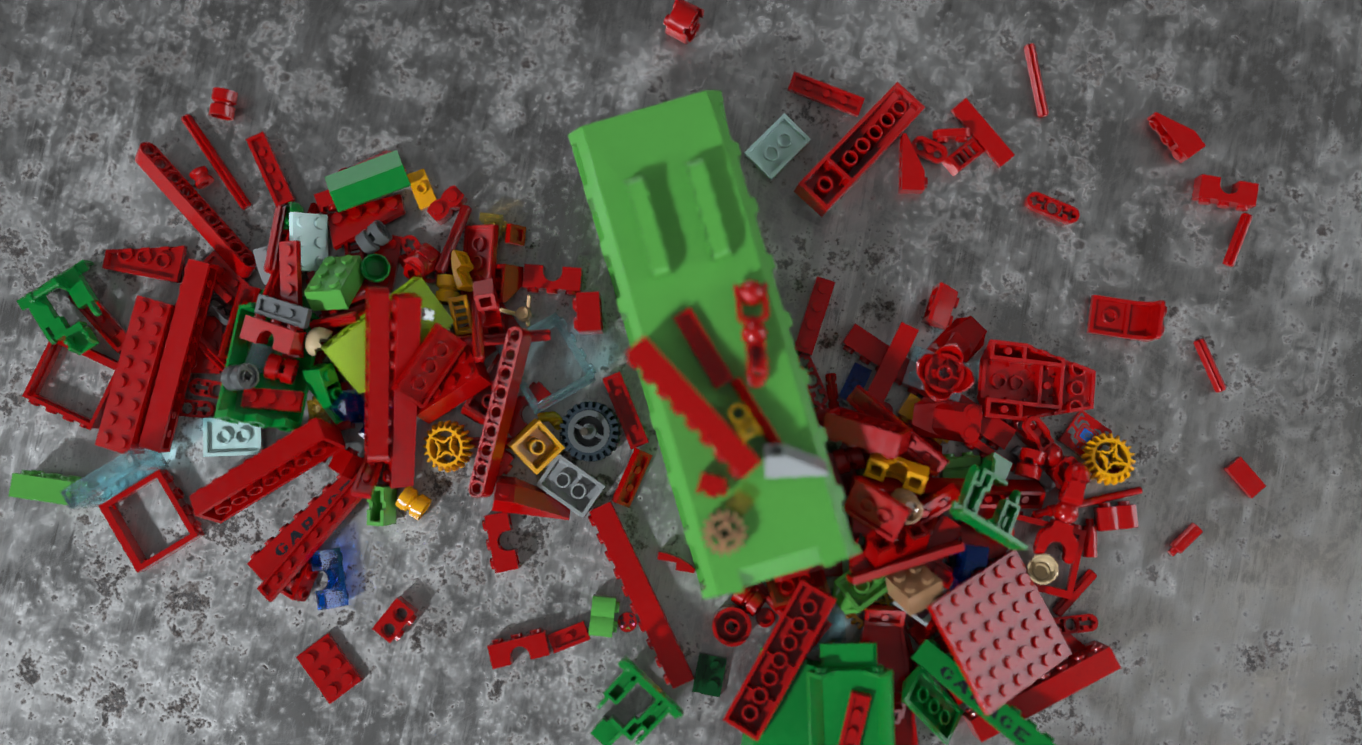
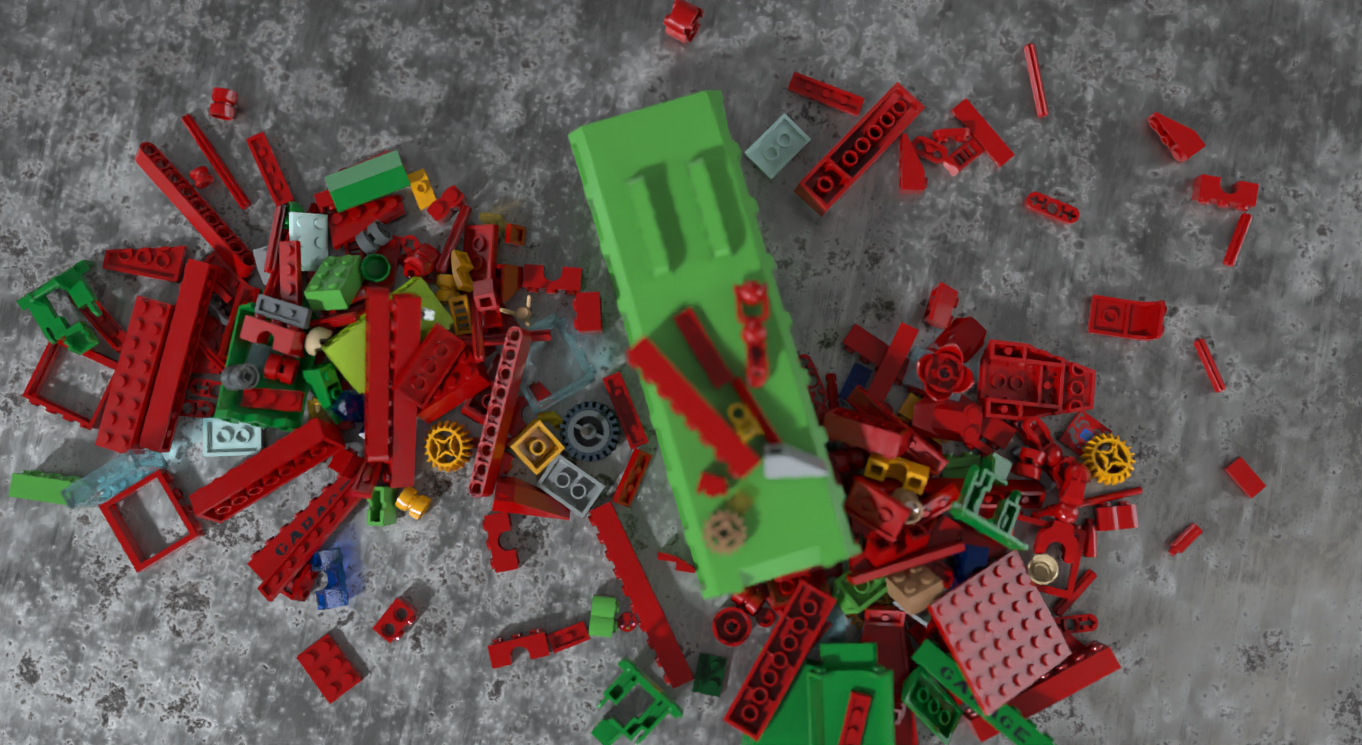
red brick [794,276,835,356] -> none

